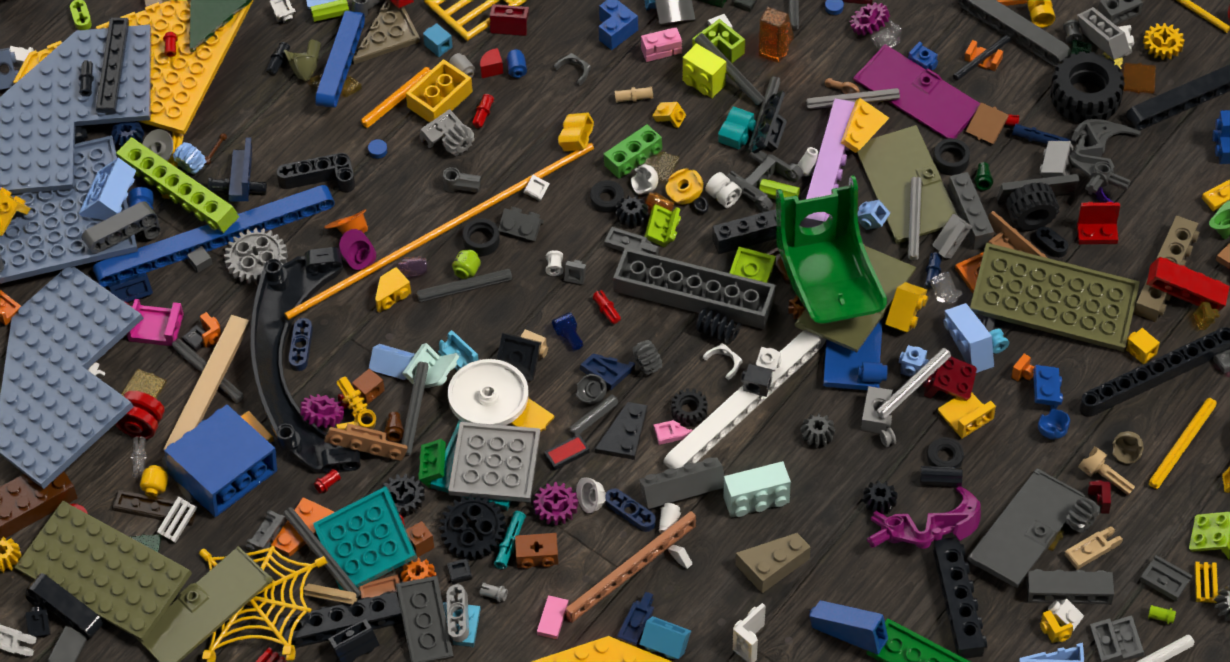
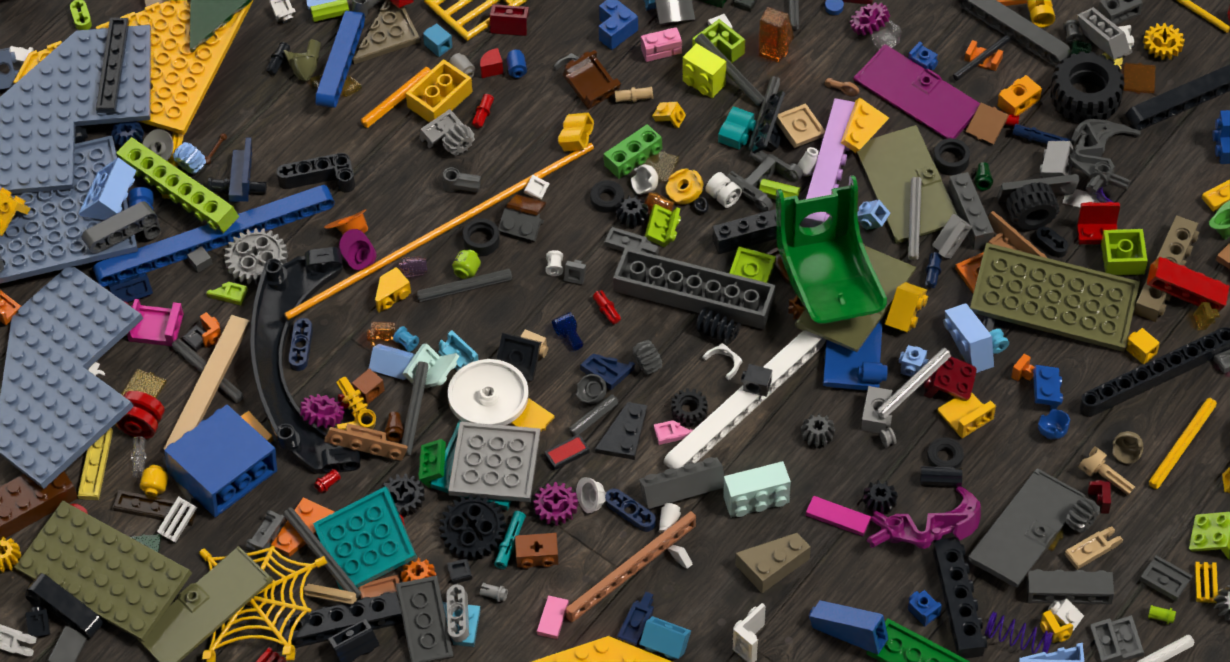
black axle [79,60,94,97] -> none
red pin [163,32,178,57] -> none
blue tile [368,139,387,159] -> none
dark orange brick [406,521,434,558] -> none
white bracket [756,347,782,371] -> none
light grey axle [806,88,900,109] -> none
clear bracket [930,271,962,304] -> none
none -> light yellow tile [78,428,113,500]
none -> lime tile [206,282,248,306]
none -> clear orange bracket [367,322,397,348]
none -> dark azure bush [393,326,419,352]
none -> reddish brown piece [507,194,546,215]
none -> reddish brown panel [563,50,621,110]
none -> tan plate [775,104,825,148]
none -> dark pink tile [806,496,871,536]
none -> blue brick [908,590,942,627]
none -> dark purple piece [985,612,1053,654]
none -> light orange brick [997,75,1042,115]
none -> white sticker [1063,189,1101,207]
none -> lime brick [1101,229,1147,275]

